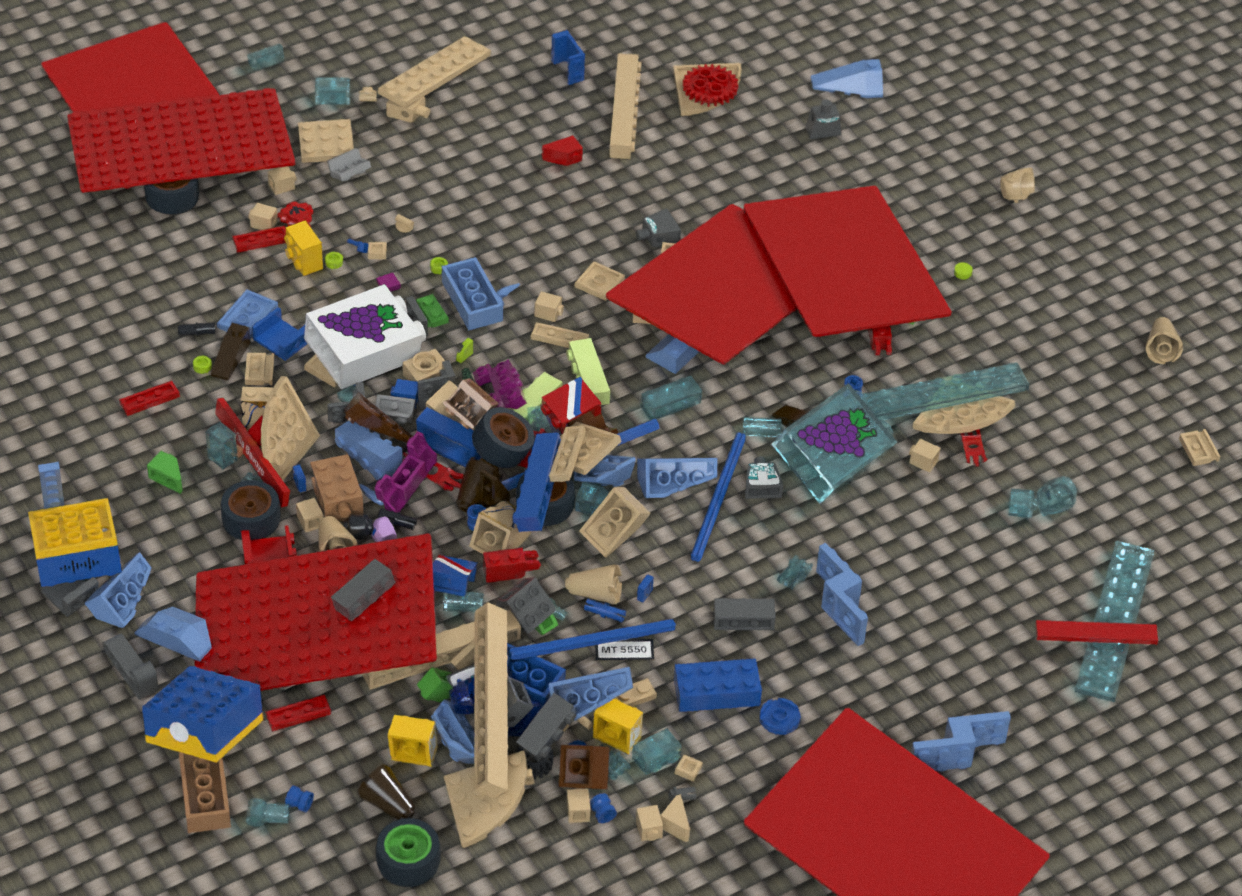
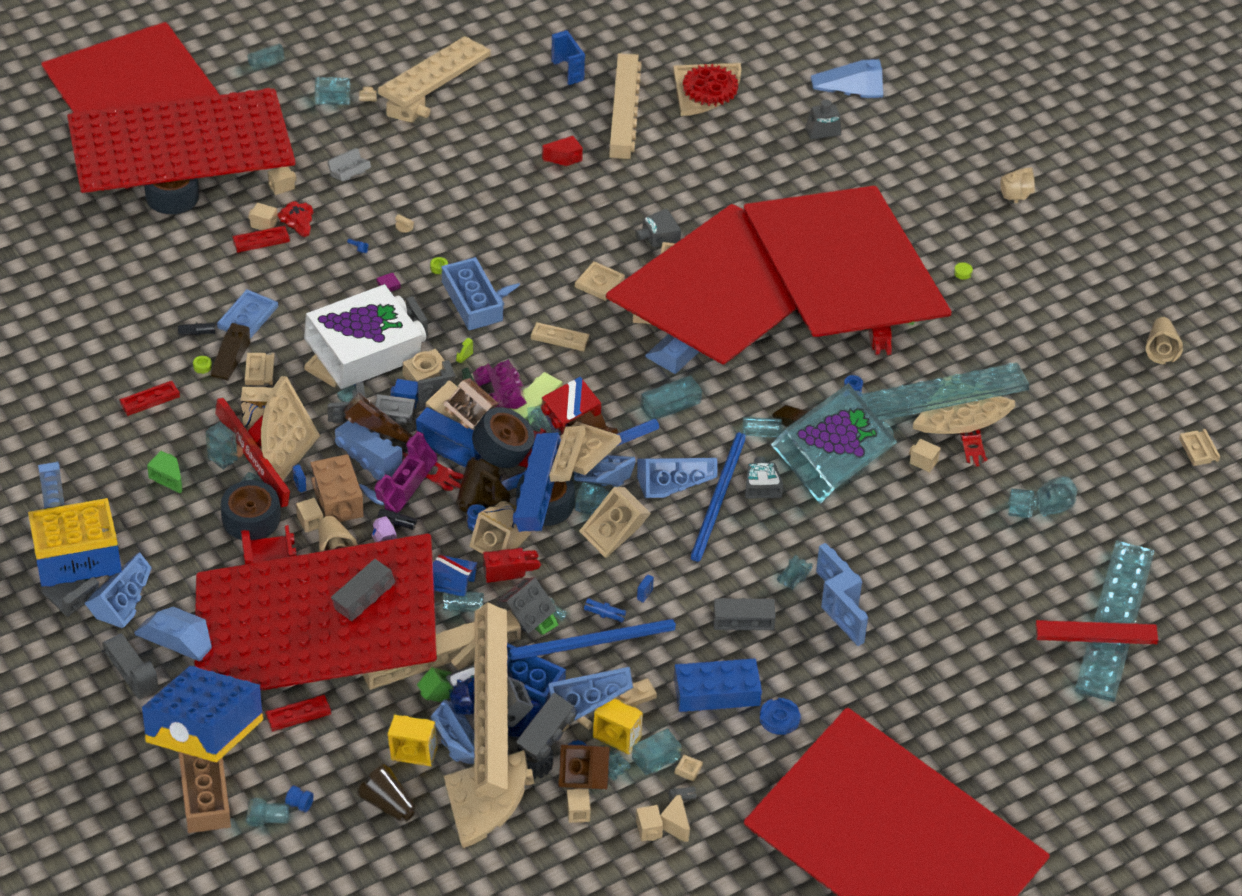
blue panel [252,307,308,361] -> none
yellow brick [284,221,323,276] -> none
tan plate [298,119,354,163] -> none
lime tile [325,252,343,269] -> none
black head [344,514,372,540] -> none
tan tile [368,242,387,259] -> none
black wheel [376,818,441,887] -> none
bright green plate [416,294,449,328] -> none
tan brick [535,291,564,322] -> none
tan cone [565,565,622,605] -> none
yellowish green brick [566,338,610,405] -> none
blue wheel [590,793,617,823] -> none
white sticker [595,639,654,660] -> none
medium blue bracket [911,711,1011,771] -> none

